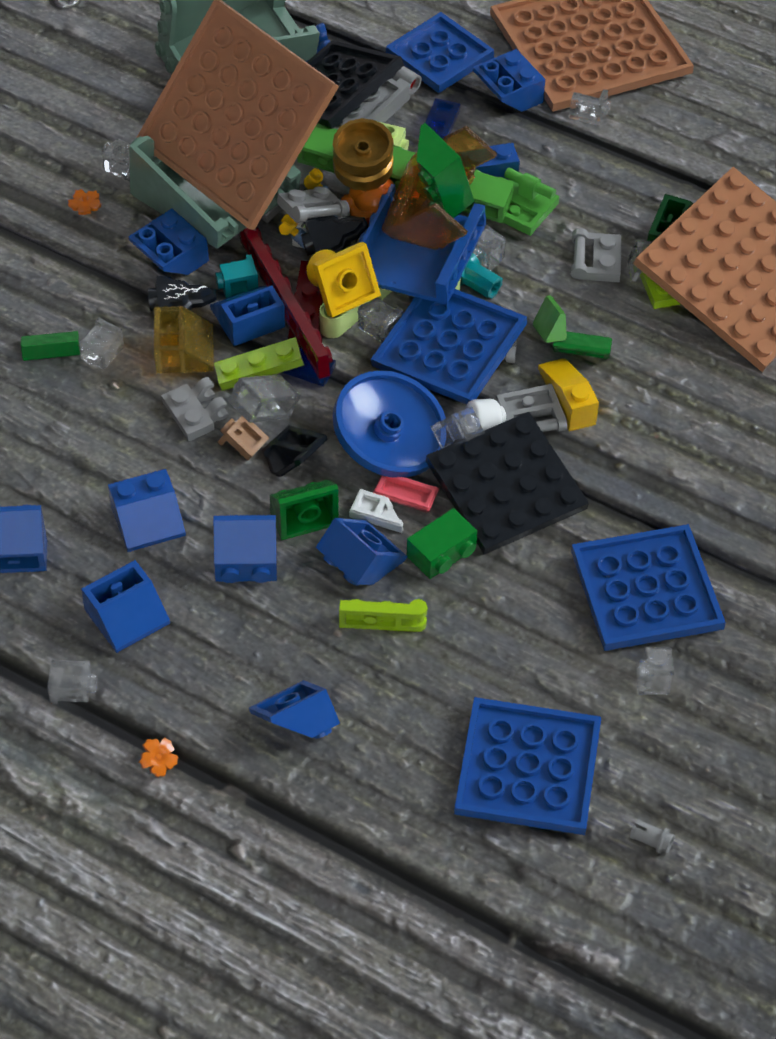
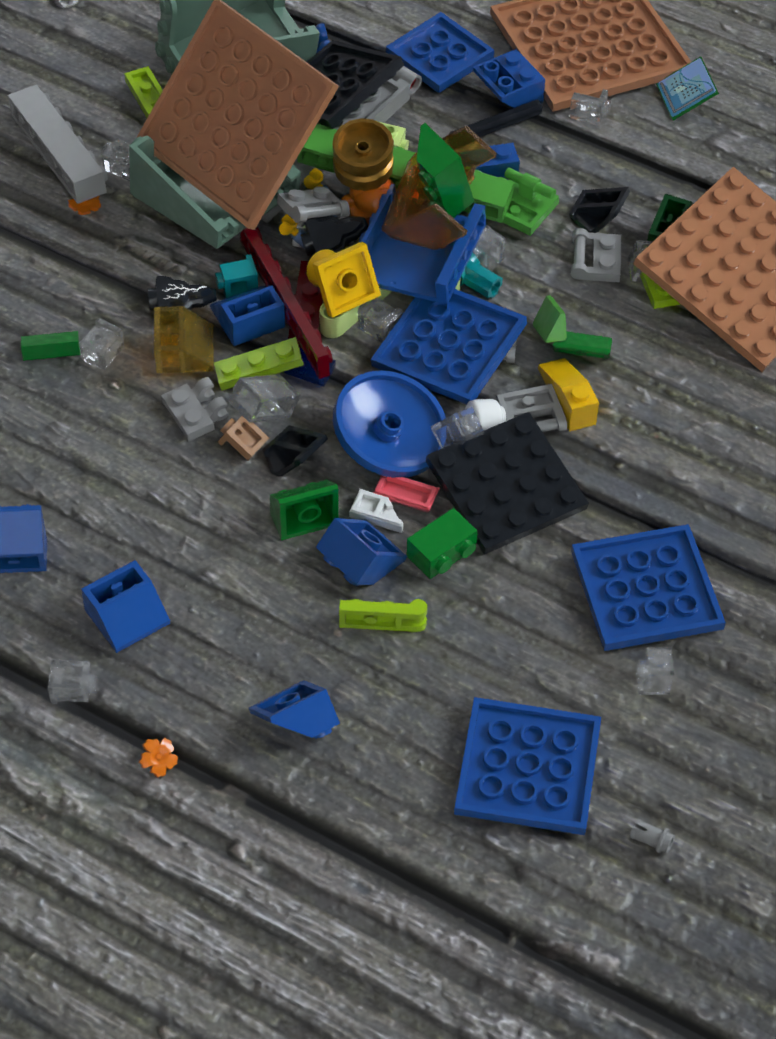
blue slope [108,469,186,552] -> none
blue slope [128,208,210,275] -> none
blue slope [213,515,277,583] -> none
clear blue plate [425,98,461,143] -> none
none -> light grey brick [8,84,108,204]
none -> lime plate [124,66,163,118]
none -> black axle [449,99,543,147]
none -> black slope [569,187,630,233]
none -> piece [656,57,719,120]

